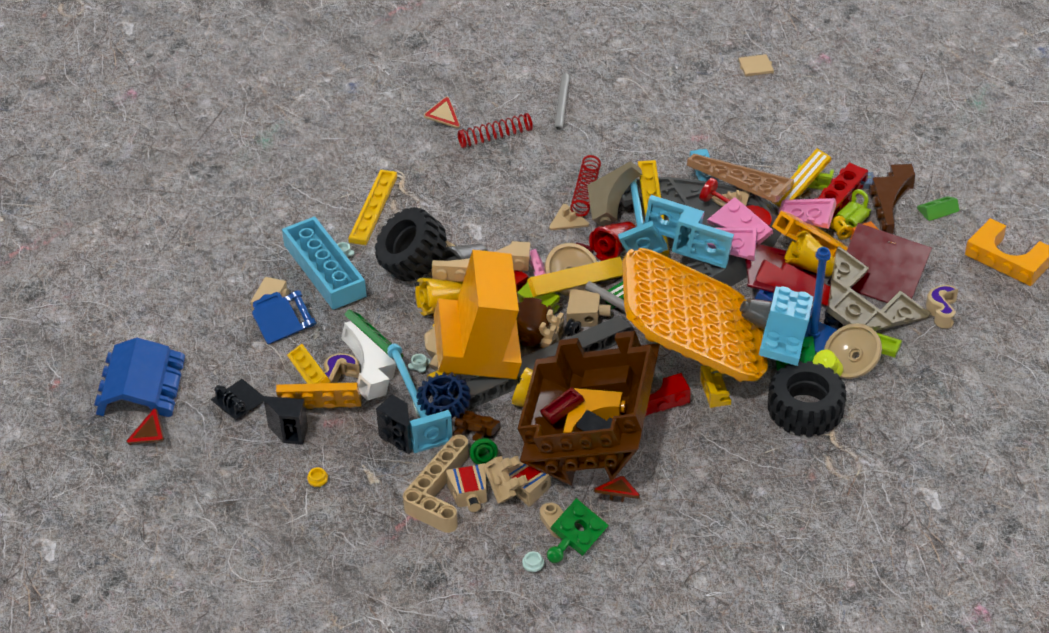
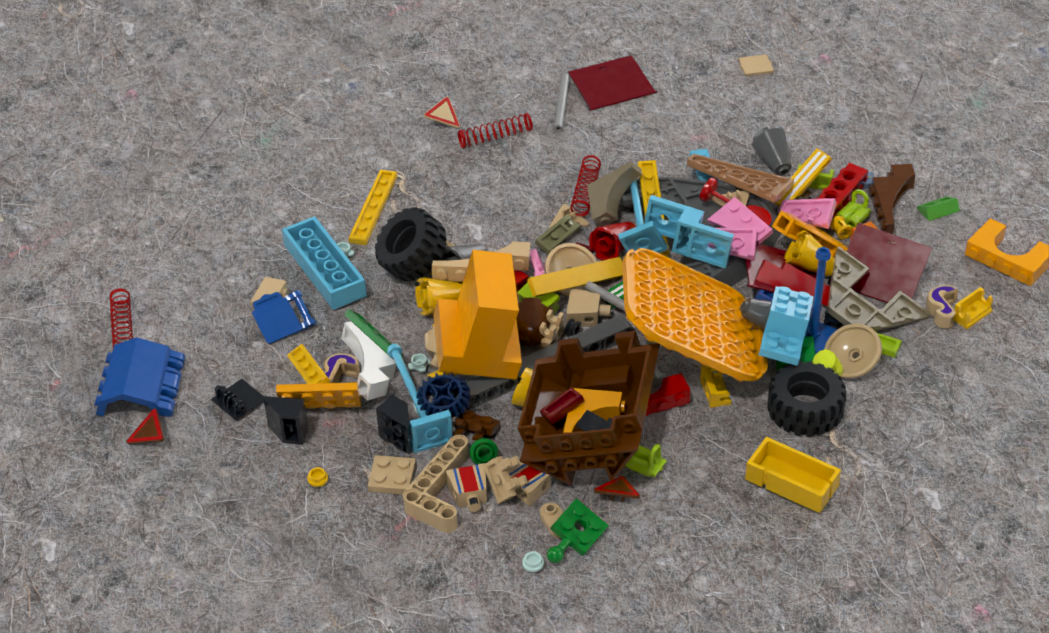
none -> red piece [109,288,133,348]
none -> tan plate [368,455,416,494]
none -> olive plate [535,214,582,255]
none -> dark red piece [568,55,657,111]
none -> lime piece [625,444,667,477]
none -> yellow piece [745,437,841,513]
none -> dark grey cone [752,125,791,175]
none -> yellow hinge [952,287,993,330]

